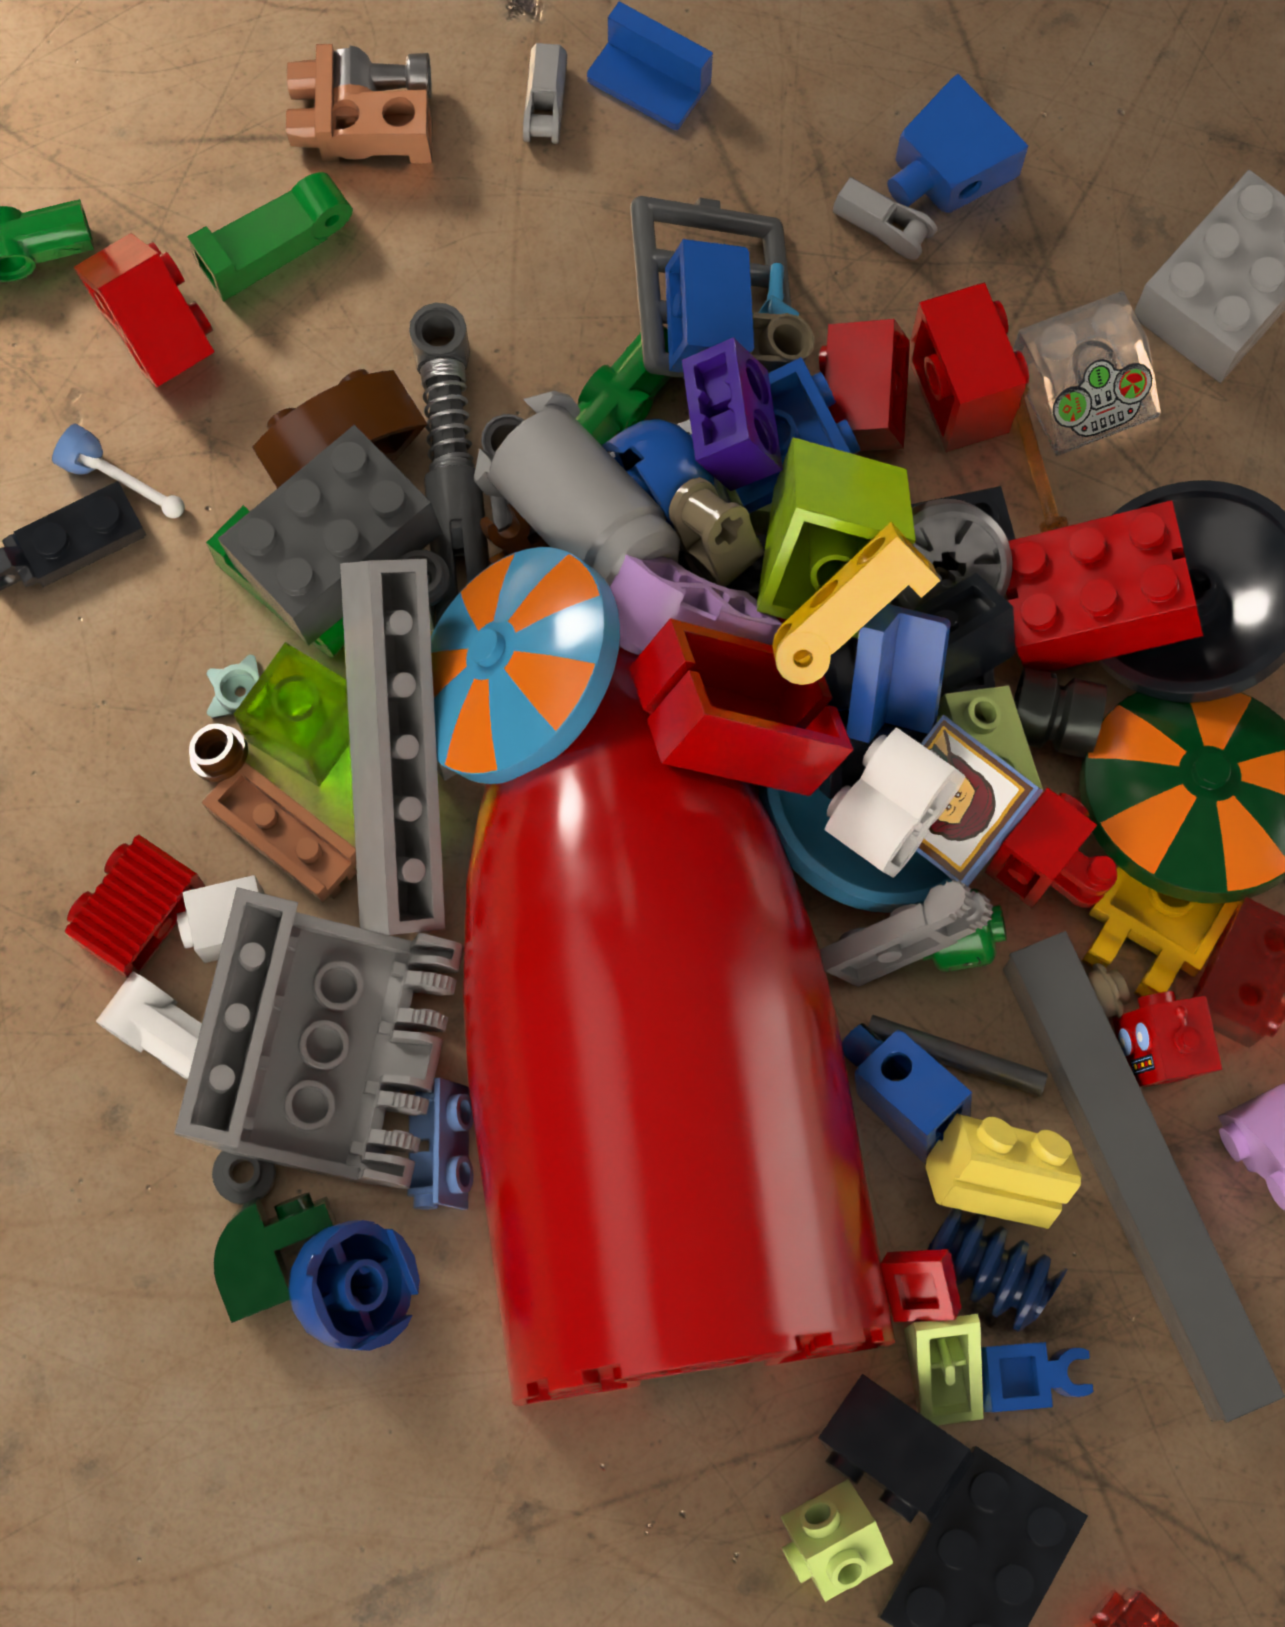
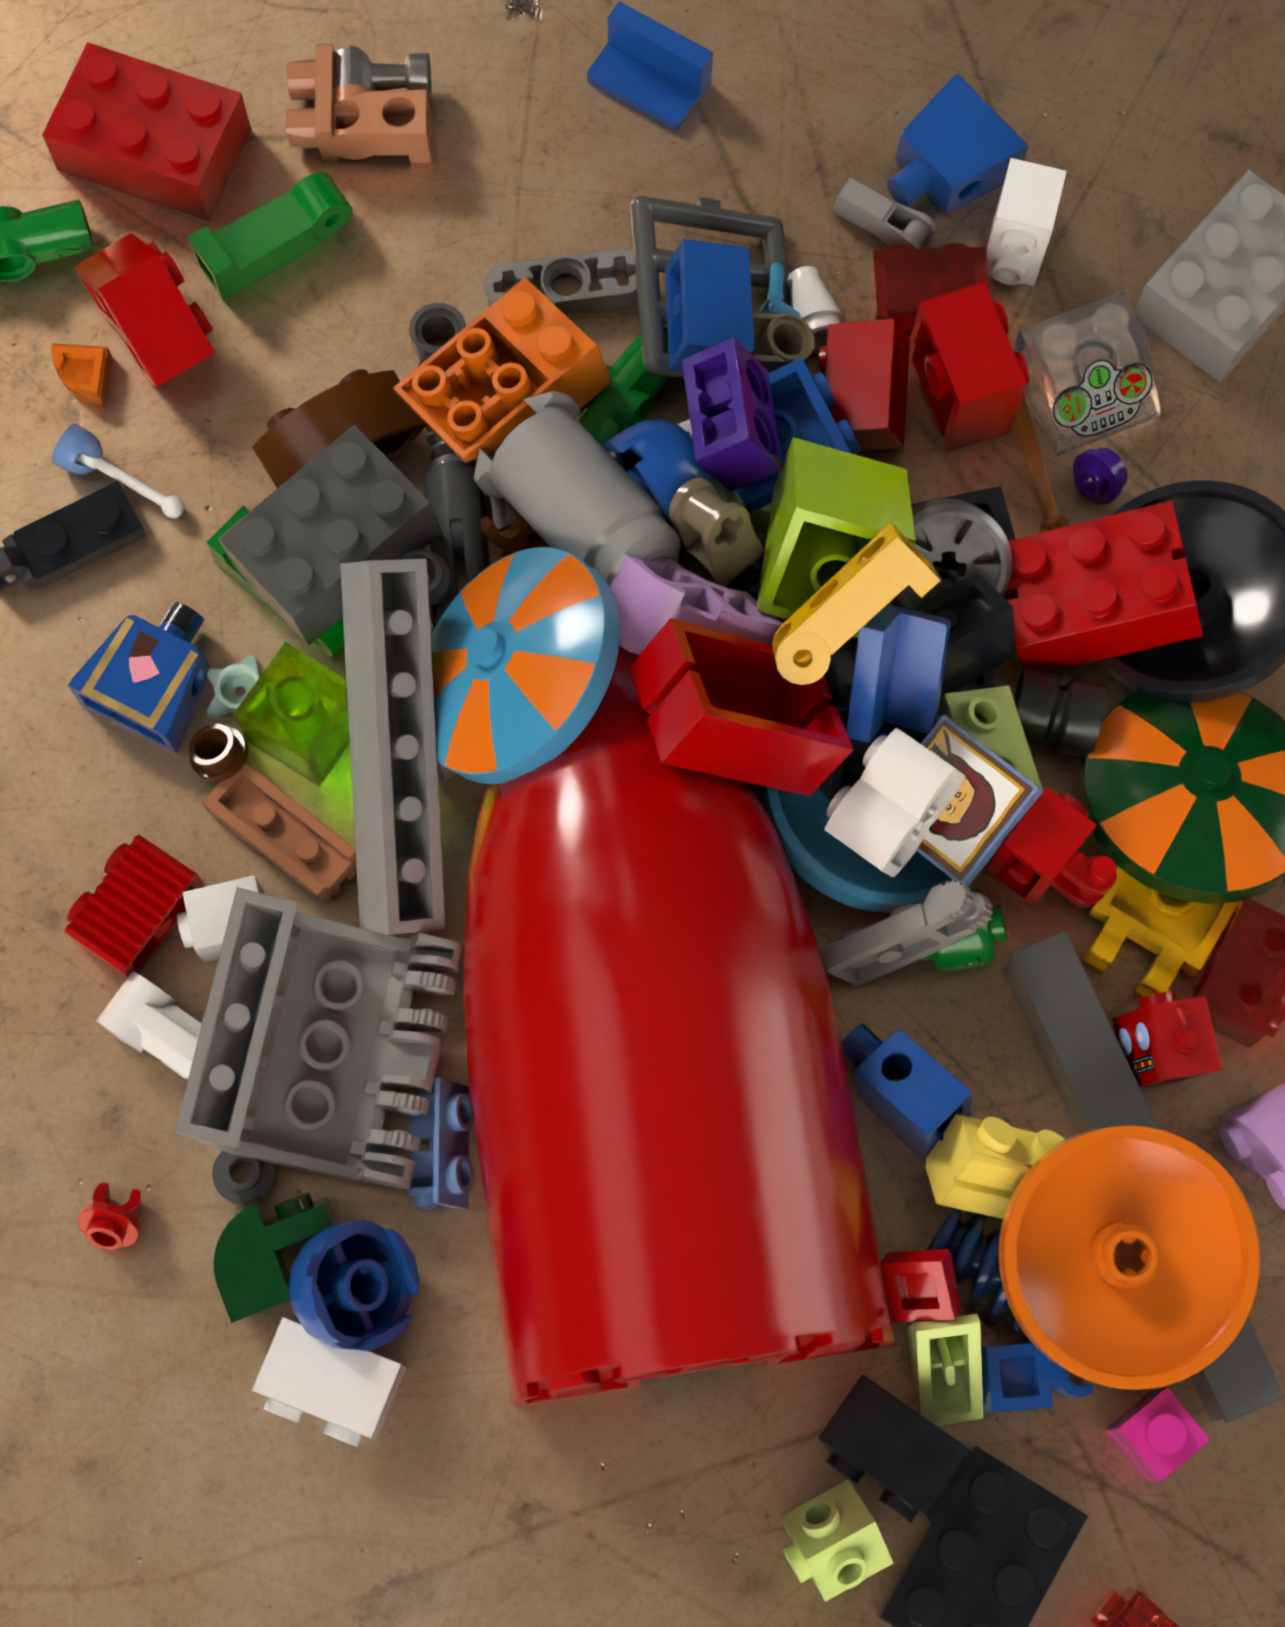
light grey bar [523,43,568,144] -> none
flat silver bar [868,1015,1048,1097] -> none
dark tan plate [1087,963,1131,1019] -> none
none -> red brick [42,42,251,221]
none -> orange tile [51,343,112,407]
none -> blue torso [68,602,210,753]
none -> red plate [77,1182,142,1250]
none -> white brick [252,1317,407,1447]
none -> orange slope [393,277,612,463]
none -> light grey beam [485,248,638,315]
none -> white cone [787,266,846,354]
none -> clear red brick [868,243,990,337]
none -> white brick [980,158,1067,286]
none -> orange dish [998,1126,1260,1390]
none -> dark purple plate [1073,448,1128,505]
none -> dark pink brick [1104,1387,1210,1482]

